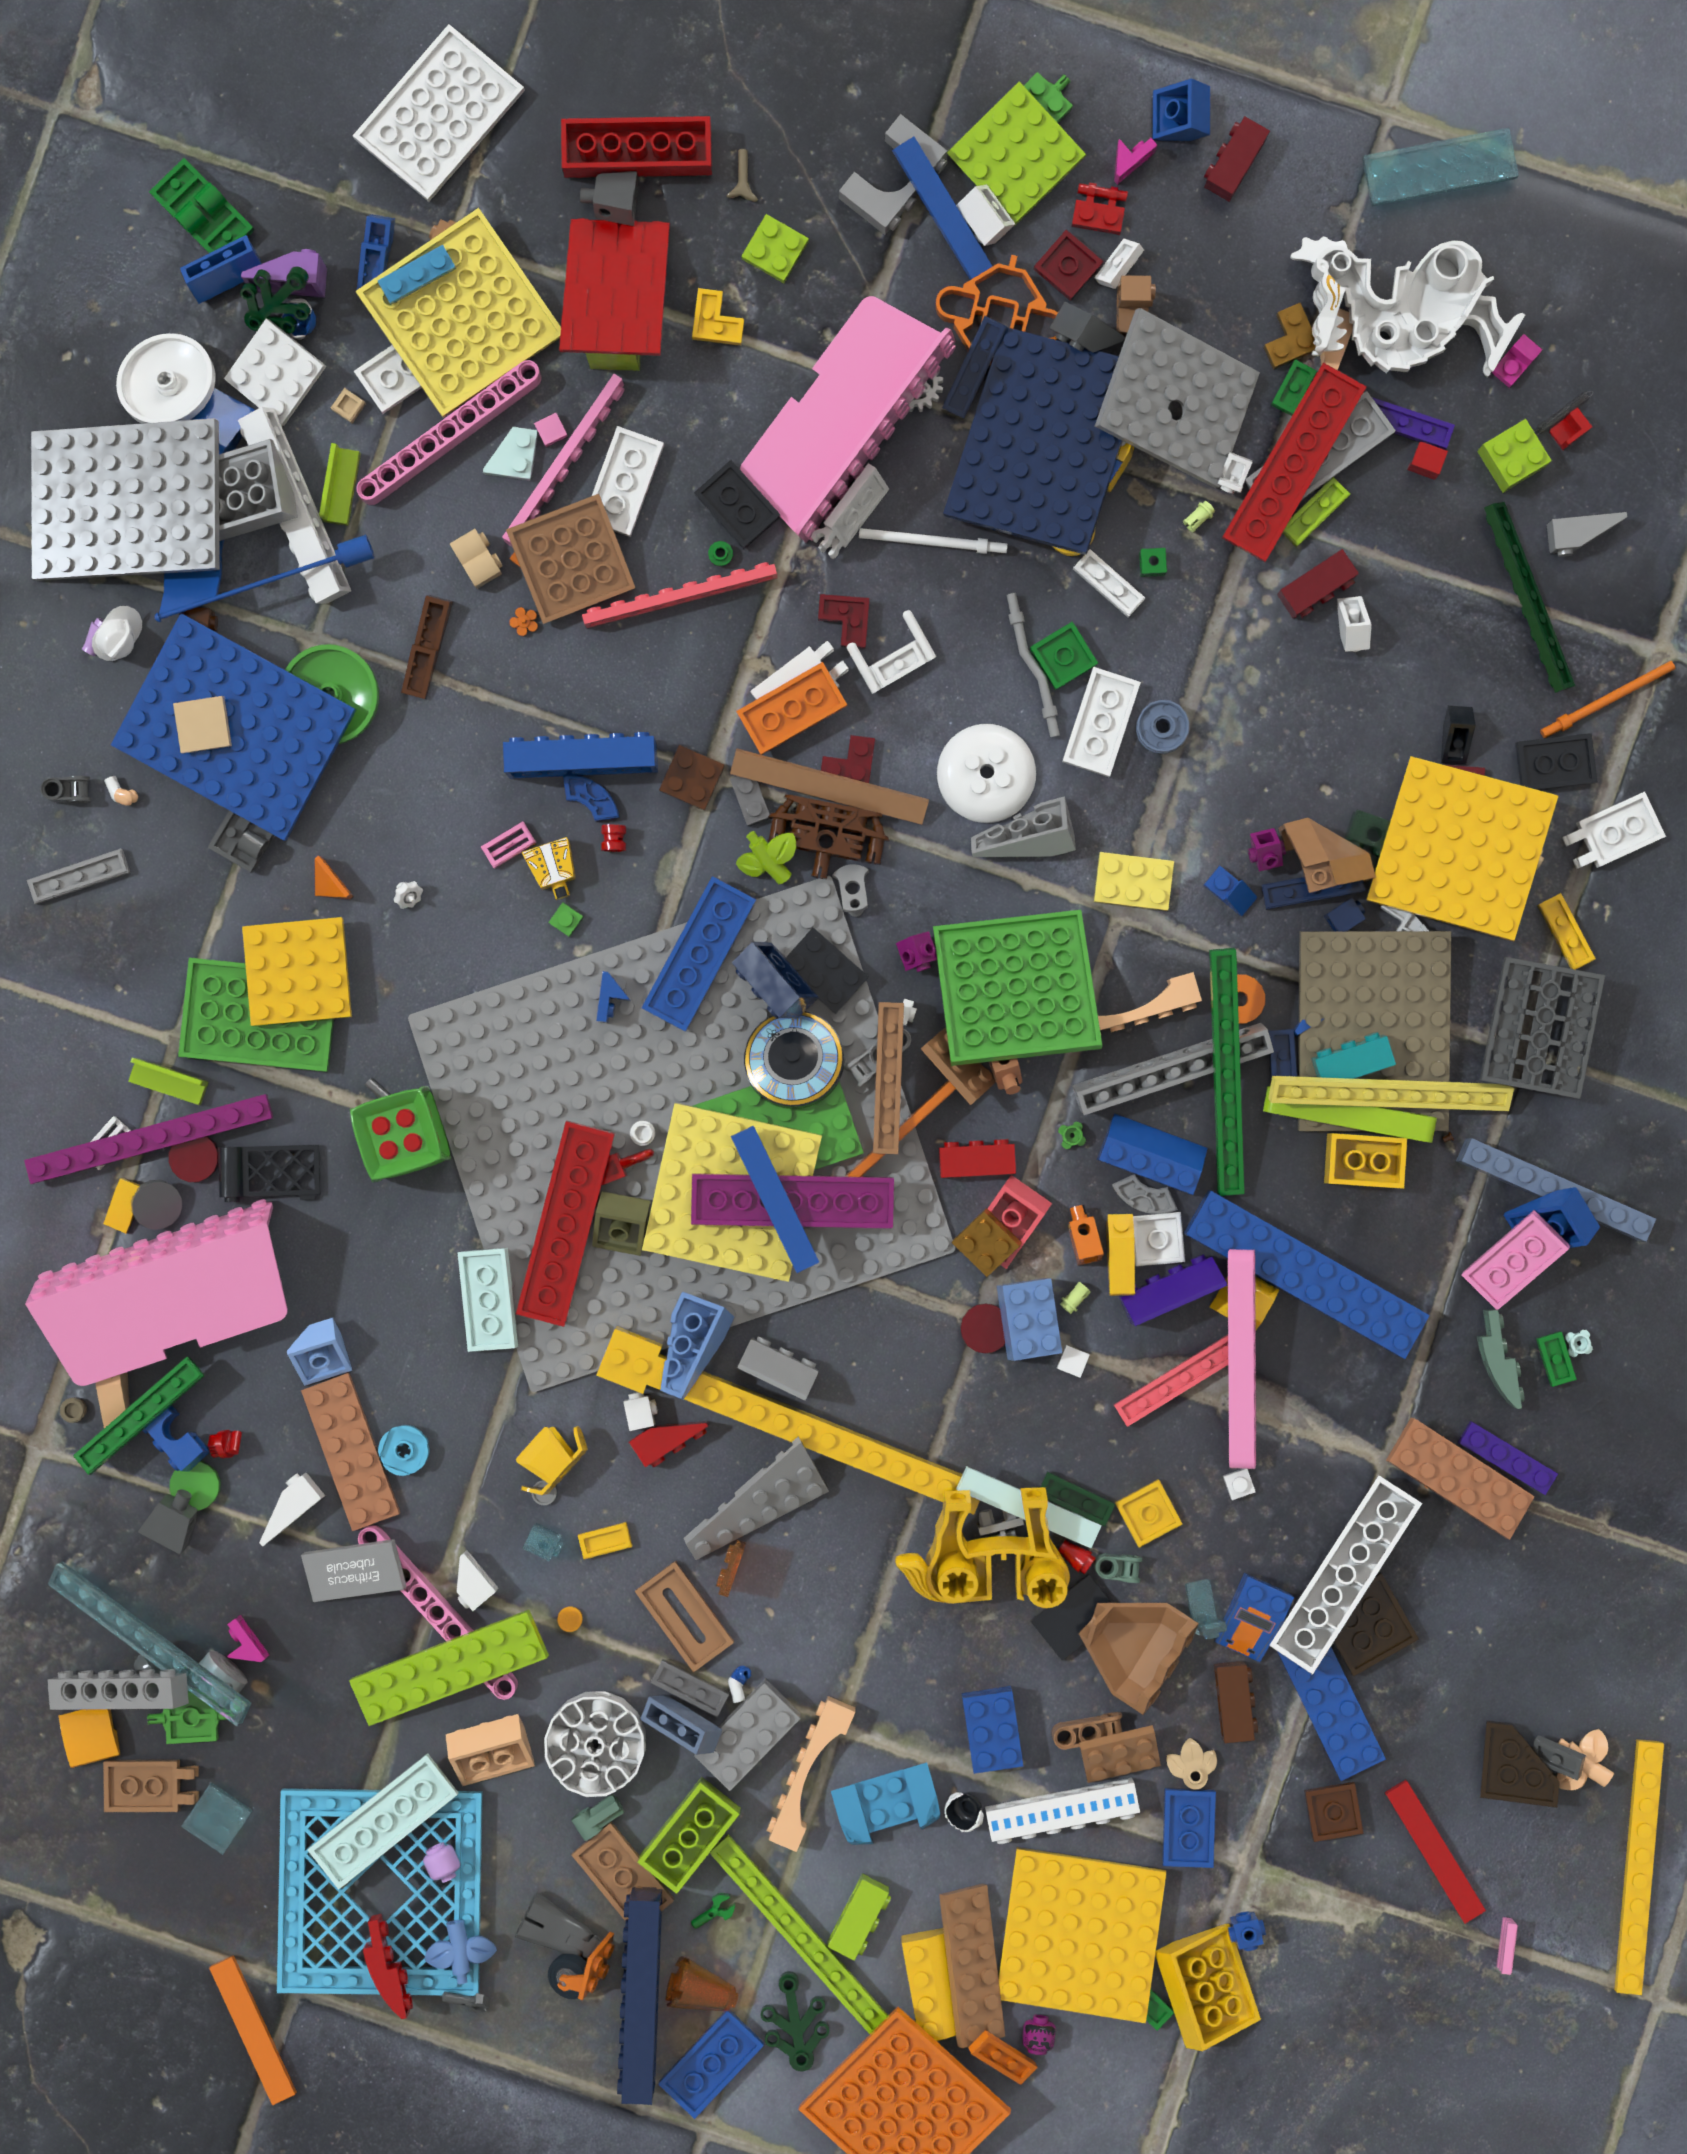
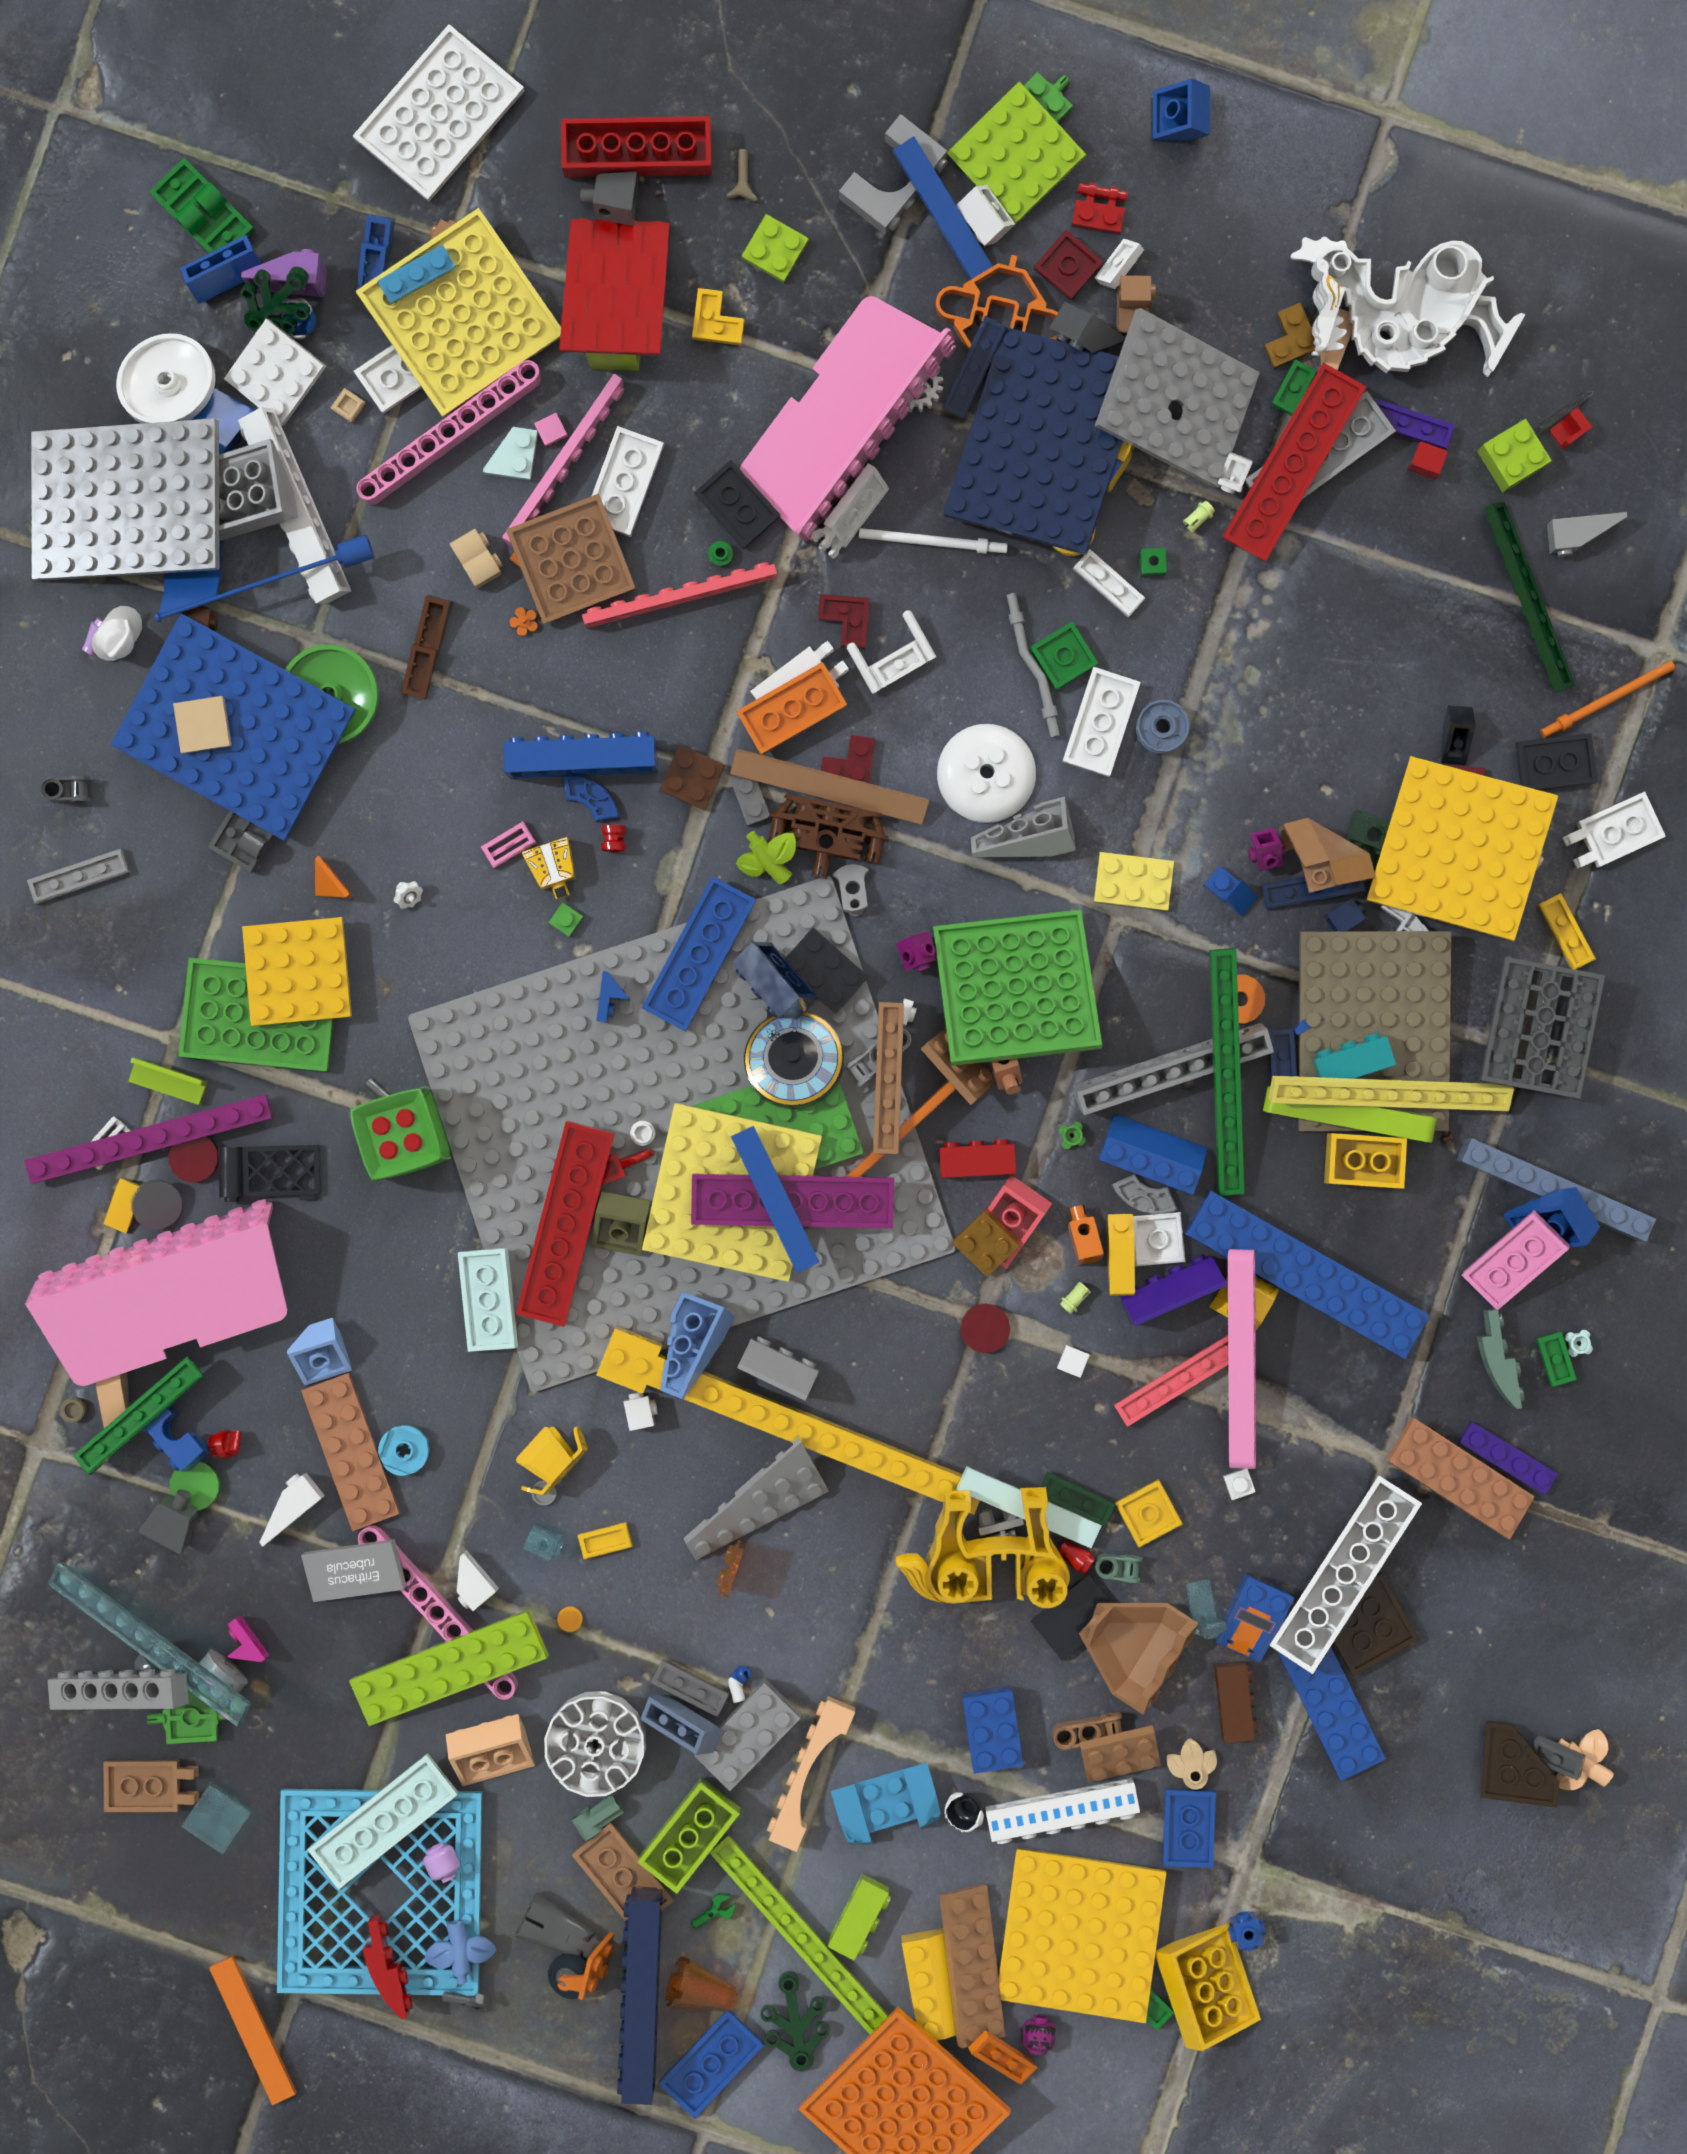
light orange slope [59,1709,120,1768] -> none
light nougat arm [104,776,138,806] -> none
lime panel [319,443,361,526] -> none
red slope [629,1421,709,1468] -> none
medium nougat piece [635,1560,734,1673] -> none
medium blue brick [996,1278,1062,1361] -> none
light nougat arch [1098,972,1202,1034] -> none
dark pink slope [1114,138,1157,185] -> none
dark red brick [1204,116,1270,202] -> none
dark red brick [1277,549,1359,619] -> none
lime tile [1283,477,1351,548] -> none
reddish brown plate [1304,1782,1364,1842] -> none
white slope [1337,596,1371,652] -> none
clear light blue plate [1362,128,1519,207] -> none
red tile [1384,1779,1486,1924] -> none
dark pink slope [1491,334,1542,388] -> none
bright pink tile [1496,1917,1518,1975] -> none
yellow plate [1614,1739,1664,1995] -> none

